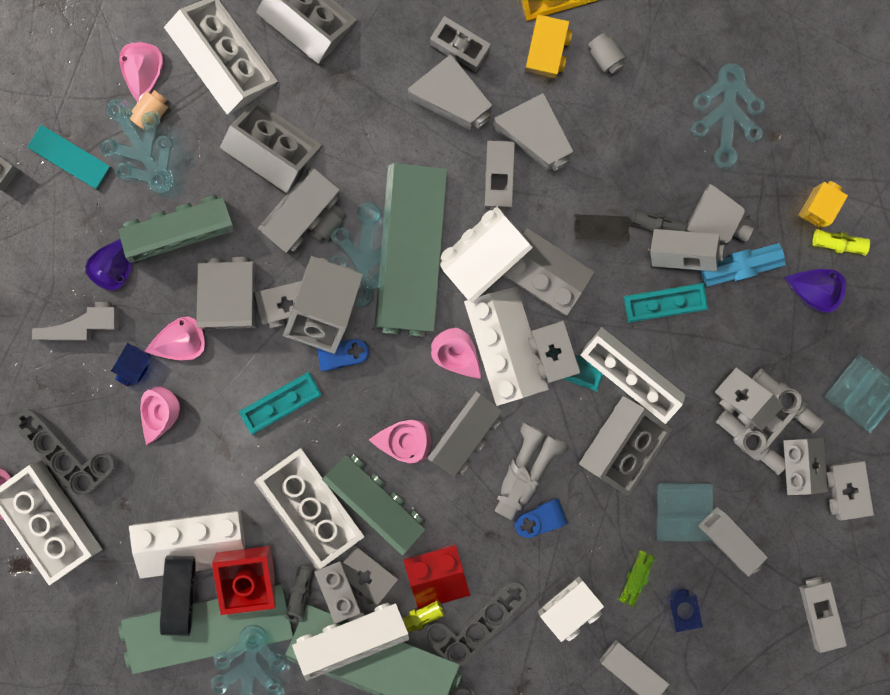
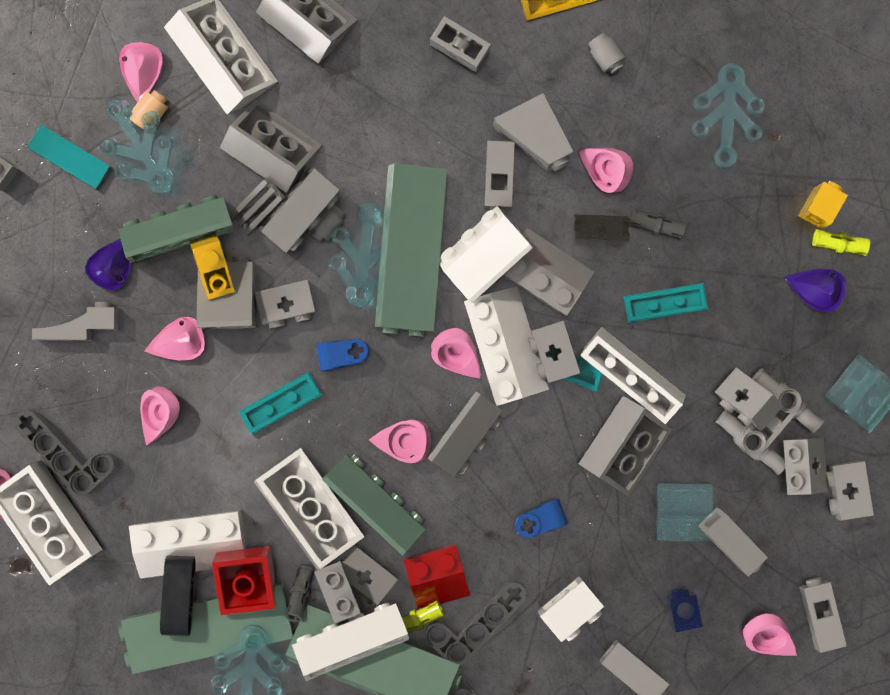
clear blue brick [111,343,155,387] -> none
light grey slope [283,256,363,354] -> none
light grey slope [408,54,492,130] -> none
light grey piece [495,422,569,521] -> none
yellow brick [525,14,573,79] -> none
clear neon green pin [619,550,656,607] -> none
light grey brick [650,229,725,271] -> none
light grey torso [685,184,754,246] -> none
dark azure piece [701,243,786,287] -> none
none -> yellow slope [189,233,235,300]
none -> light grey tile [229,178,286,235]
none -> bright pink piece [578,148,634,193]
none -> bright pink piece [743,613,797,656]

